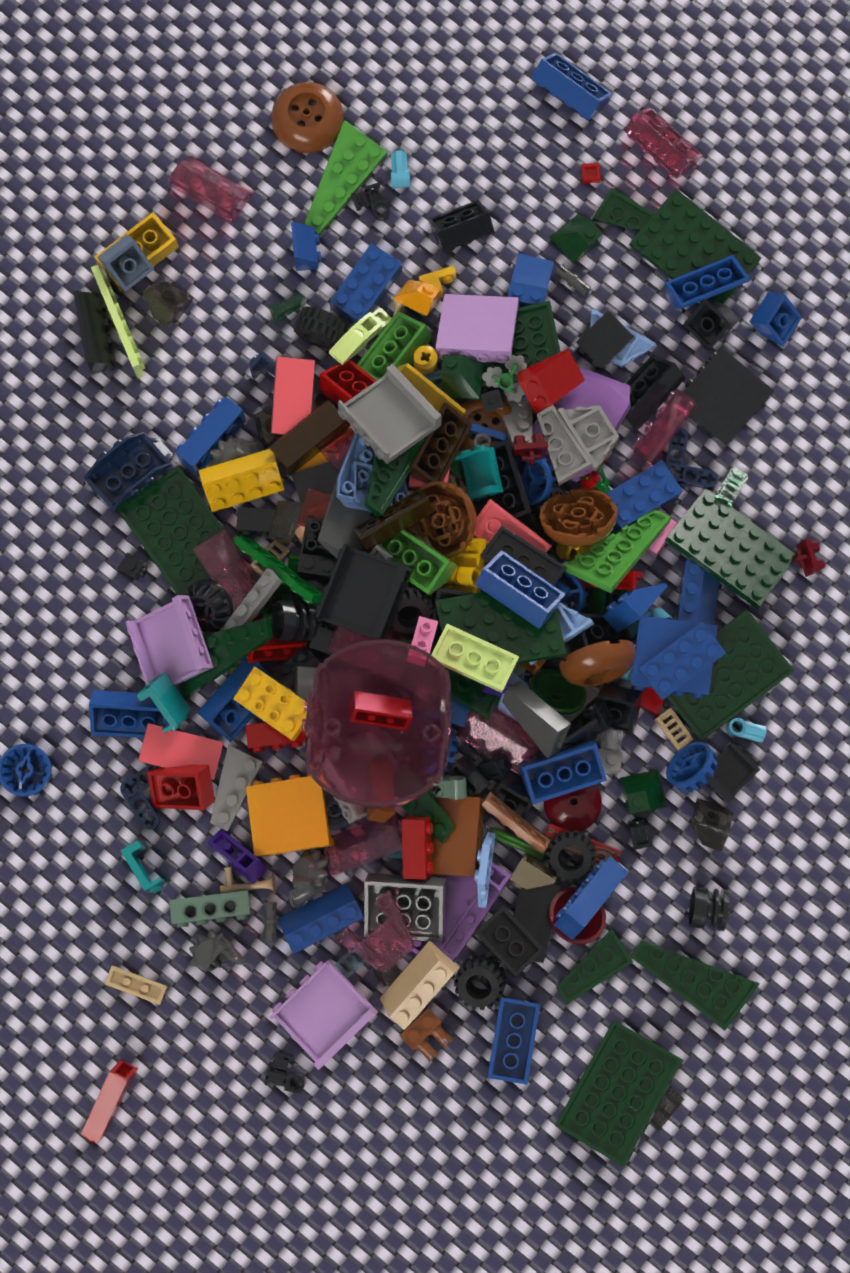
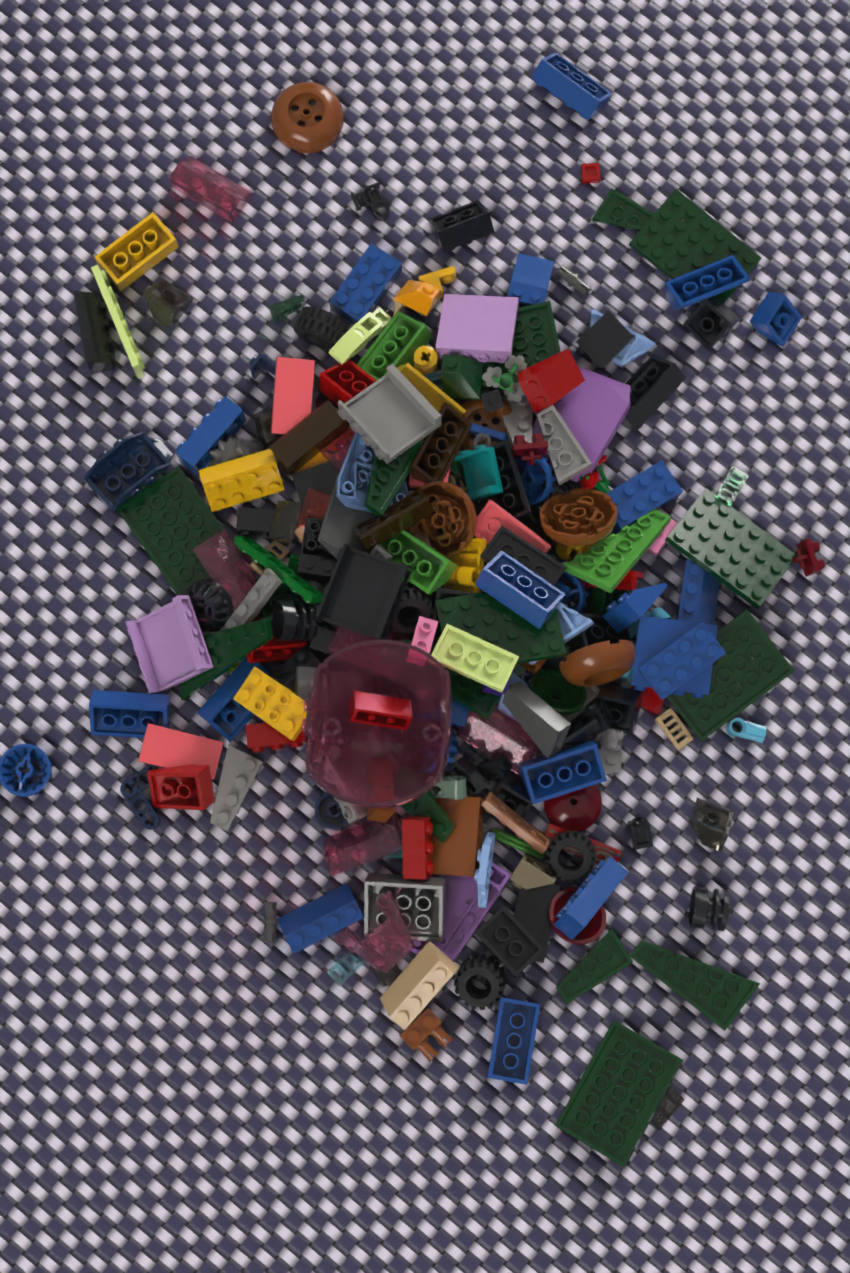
slope [81,1060,138,1144] -> none
sand blue slope [97,234,154,292] -> none
tan plate [105,966,168,1005] -> none
black bracket [117,552,148,581] -> none
teal panel [120,840,166,894] -> none
teal panel [136,672,191,733] -> none
sand green brick [169,890,252,928] -> none
dark grey head [189,929,247,971] -> none
dark purple slope [207,829,266,884] -> none
tan piece [220,867,276,894] -> none
light orange panel [246,772,335,857] -> none
black piece [264,1051,305,1093] -> none
lavender panel [269,960,378,1070] -> none
dark grey head [289,850,328,908] -> none
blue slope [291,222,321,271] -> none
bright green wing [305,120,388,236] -> none
medium azure piece [391,150,410,189] -> none
dark green slope [549,214,603,265] -> none
light grey wing [558,405,619,471] -> none
dark green slope [620,769,667,816] -> none
clear pink slope [624,107,704,179] -> none
clear pink slope [633,389,698,465] -> none
dark blue beam [665,427,718,489] -> none
blue gear [666,742,717,792] -> none
black panel [672,348,774,450] -> none
black panel [705,742,760,804] -> none

